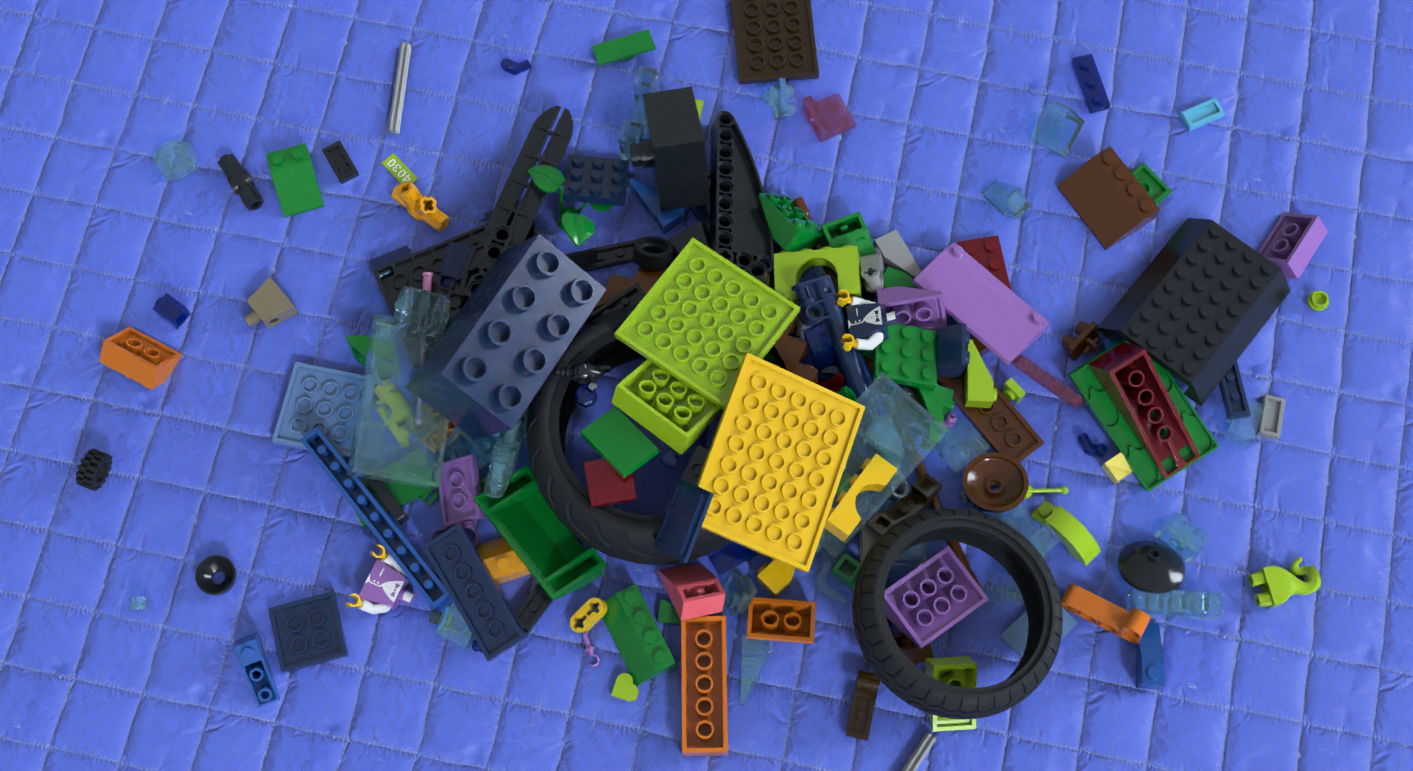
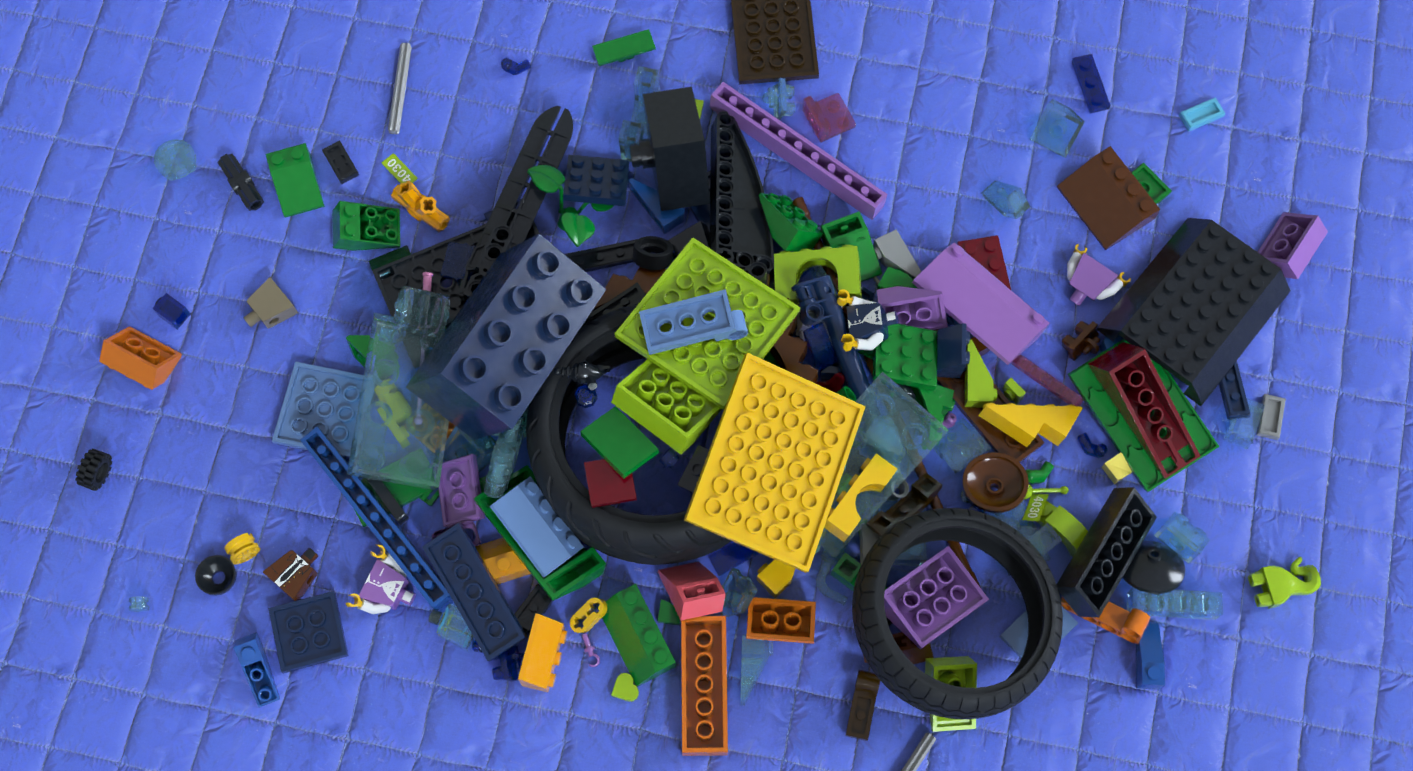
dark blue piece [654,478,714,564] -> none
light grey piece [859,253,884,293] -> none
lime plate [1307,291,1329,311] -> none
none -> yellow wheel [224,533,261,565]
none -> reddish brown torso [263,548,318,601]
none -> green slope [332,201,400,251]
none -> medium blue slope [490,476,584,578]
none -> clear blue hips [492,646,525,682]
none -> light orange slope [518,613,568,692]
none -> medium blue hinge [639,289,748,355]
none -> medium lavender brick [710,82,888,220]
none -> yellow slope [978,403,1083,447]
none -> lime sticker [1022,493,1049,521]
none -> green arm [1025,461,1054,484]
none -> black brick [1056,487,1157,617]
none -> medium lavender torso [1067,244,1131,306]

